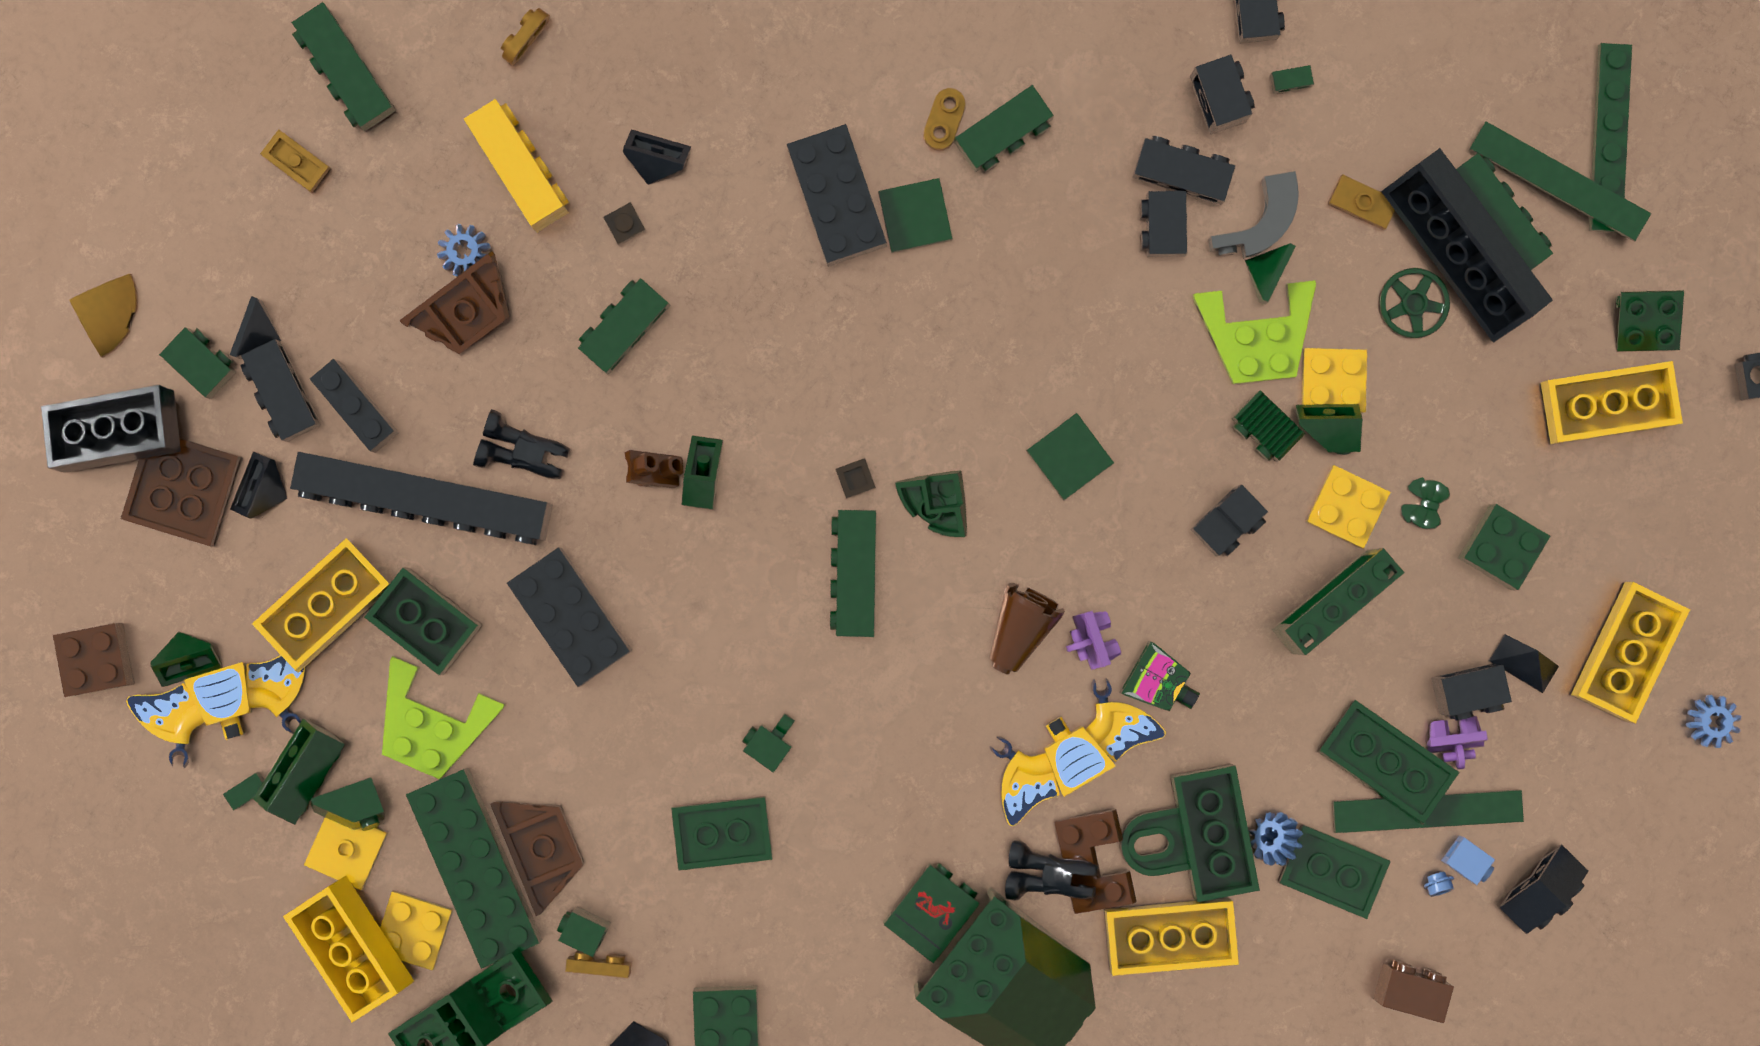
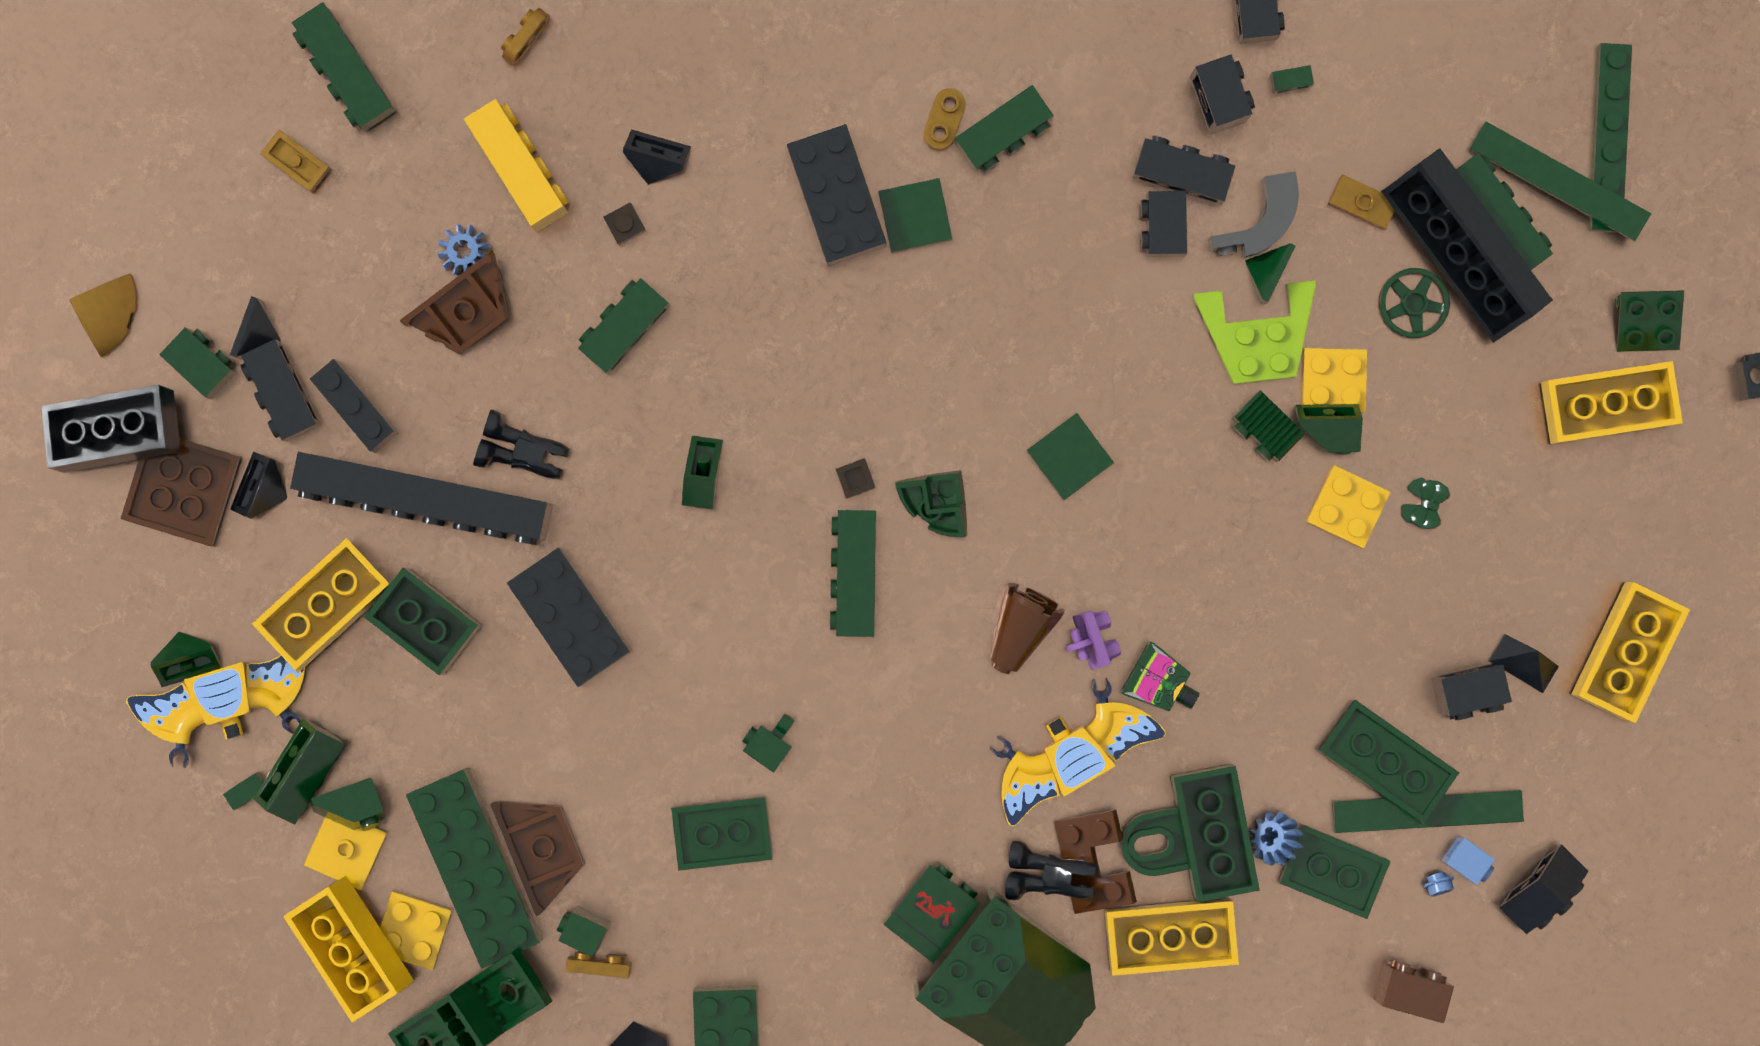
reddish brown brick [53,623,134,697] -> none
lime wing [382,656,506,779] -> none
reddish brown hips [625,450,684,488] -> none
black brick [1190,484,1268,556] -> none
dark green window [1272,548,1404,656] -> none
medium lavender hips [1426,716,1488,770] -> none
dark green brick [1458,504,1551,590] -> none
medium blue gear [1686,695,1741,748] -> none

